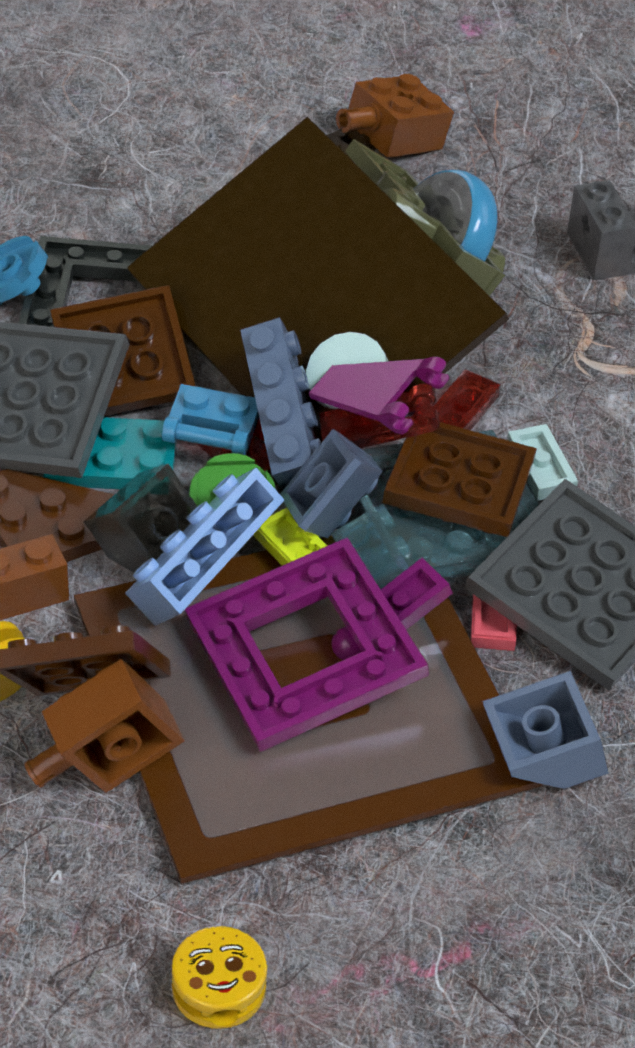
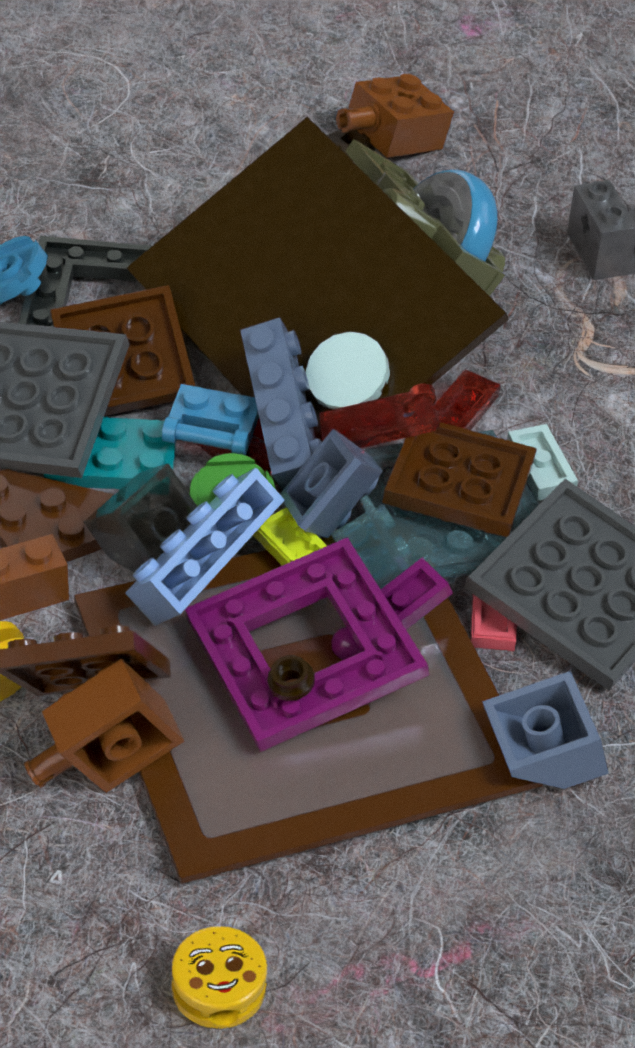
magenta flag [309,357,450,434] -> none
none -> dark brown plate [267,655,315,701]

